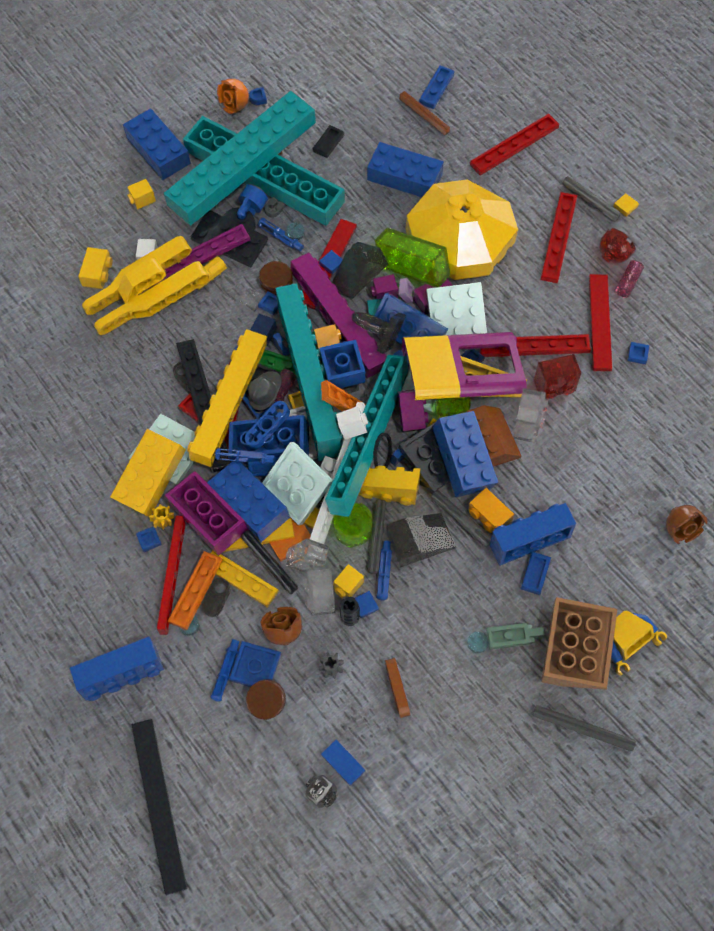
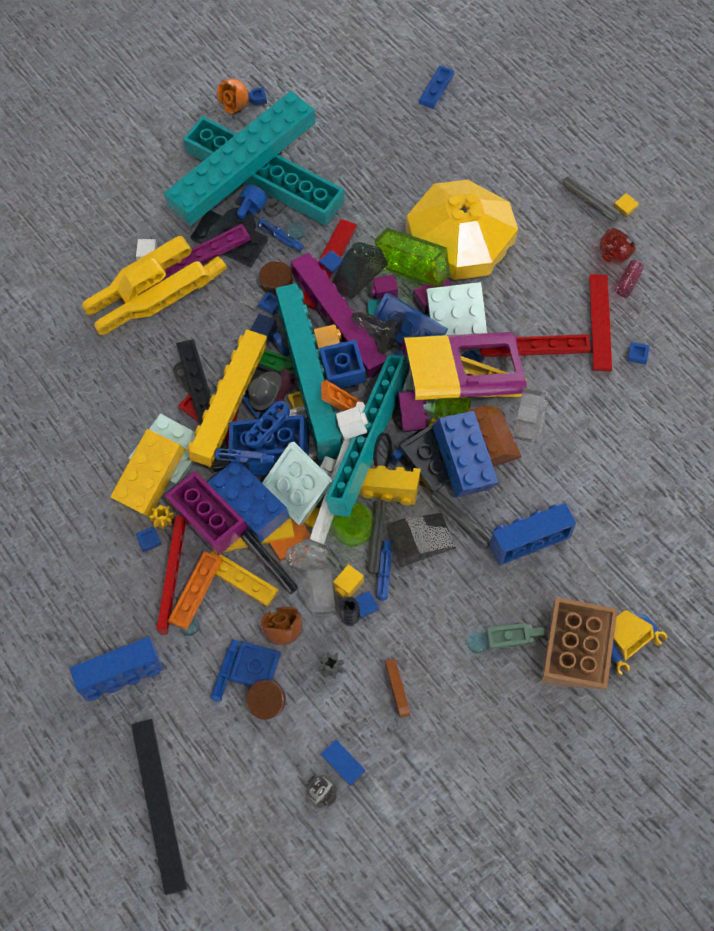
yellow brick [78,247,113,289] -> none
blue brick [123,108,191,180] -> none
yellow brick [127,179,156,210] -> none
clear smoke piece [202,578,231,617] -> none
black tile [313,125,344,158] -> none
blue brick [367,142,444,197] -> none
lavender plate [398,278,414,303] -> none
dark orange axle [399,91,450,135] -> none
light orange brick [468,488,514,533] -> none
red tile [470,114,559,176] -> none
blue tile [521,552,551,595] -> none
dark grey axle [533,705,636,751] -> none
clear red brick [534,354,581,399] -> none
red tile [540,192,578,284] -> none
dark orange cylinder [666,505,708,544] -> none

